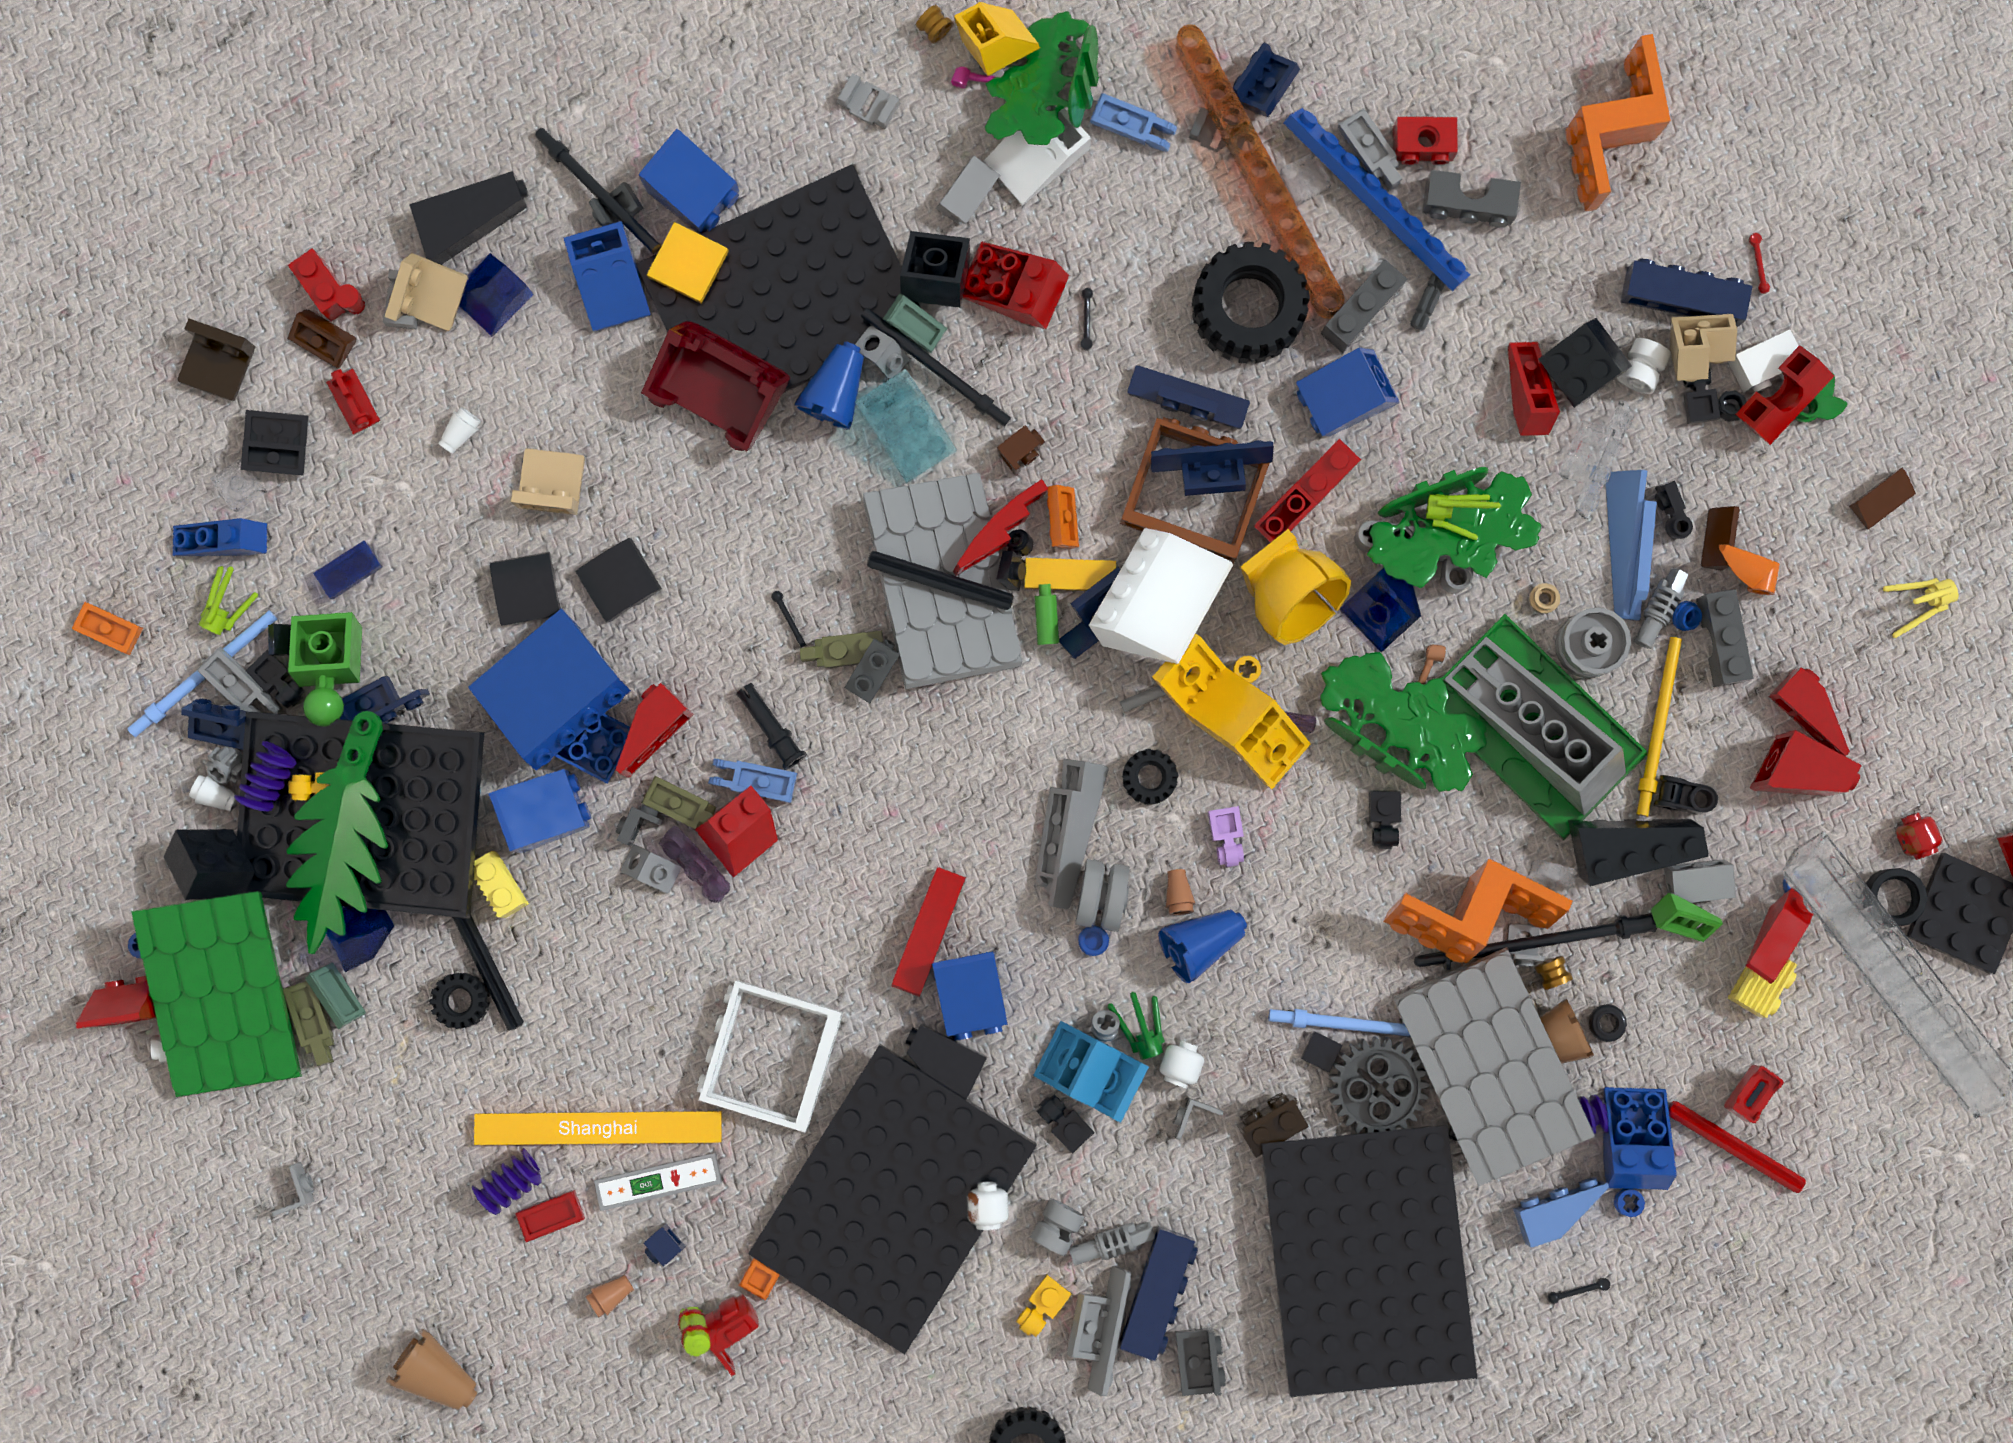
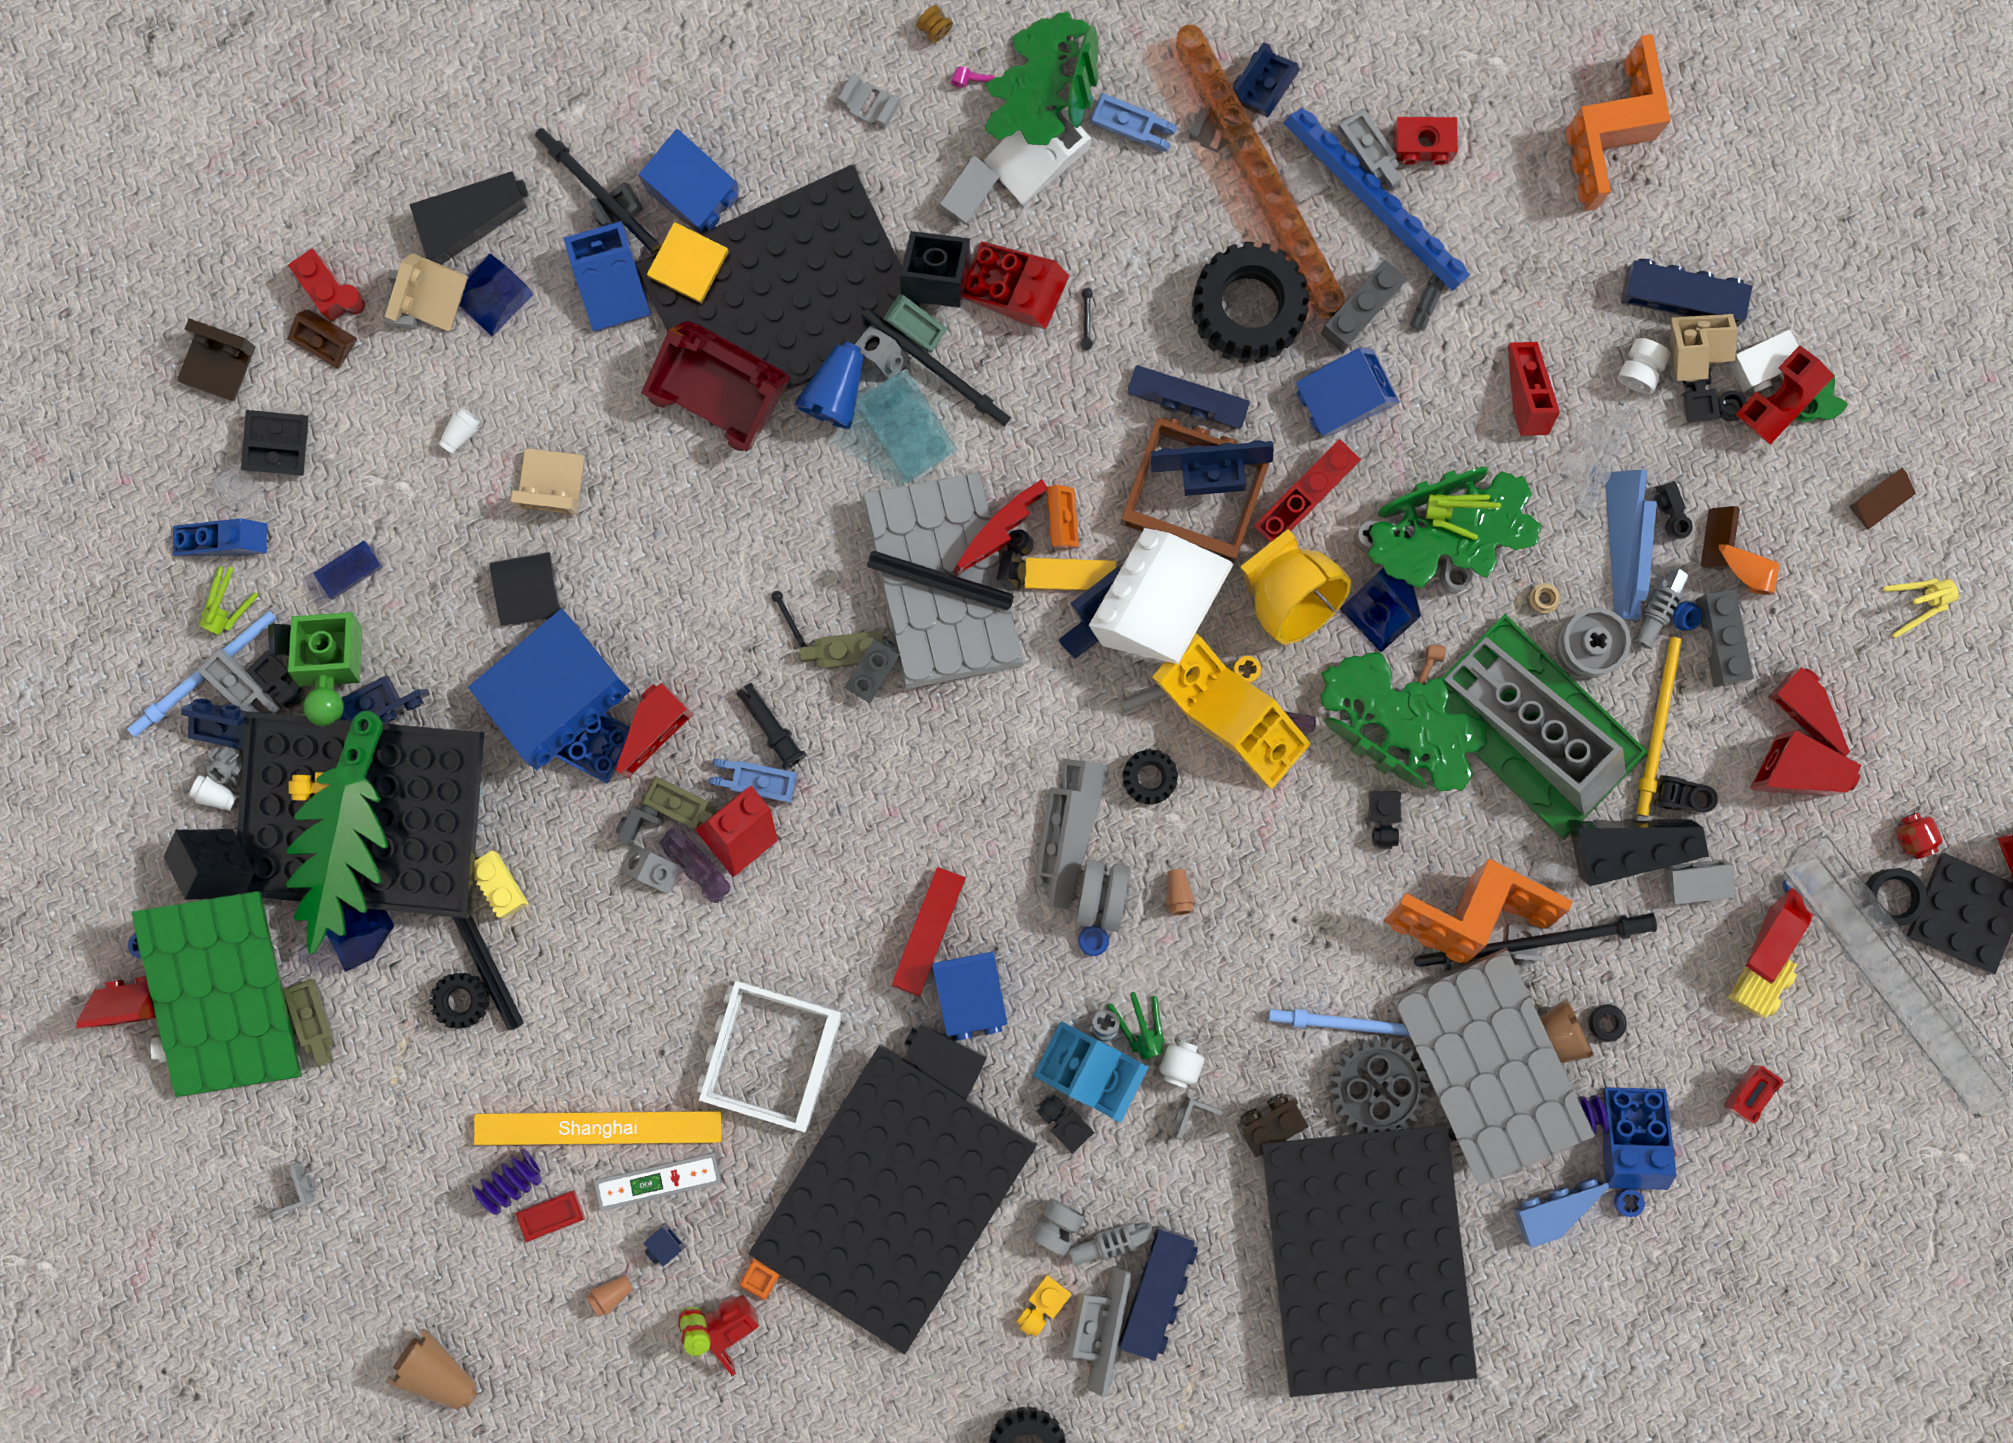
orange plate [72,602,143,655] -> none
dark purple piece [234,741,297,812] -> none
sand green tile [305,962,366,1030] -> none
red hinge [326,368,380,435] -> none
blue slope [489,769,592,854] -> none
black slope [575,538,662,622] -> none
yellow slope [954,2,1040,76] -> none
white head [967,1182,1009,1230] -> none
reddish brown brick [997,425,1045,476] -> none
bright green cylinder [1034,584,1059,645] -> none
blue cone [1158,909,1247,984] -> none
dark grey bracket [1175,1327,1226,1396] -> none
lavender plate [1208,806,1244,867] -> none
black tile [1301,1031,1343,1073] -> none
dark grey arch [1422,170,1521,228] -> none
pearl gold wheel [1534,956,1573,990] -> none
black brick [1538,318,1632,408] -> none
black hinge [1547,1278,1611,1304] -> none
bright green slope [1651,893,1723,942] -> none
red axle [1668,1101,1806,1193] -> none
red hinge [1749,233,1770,294] -> none

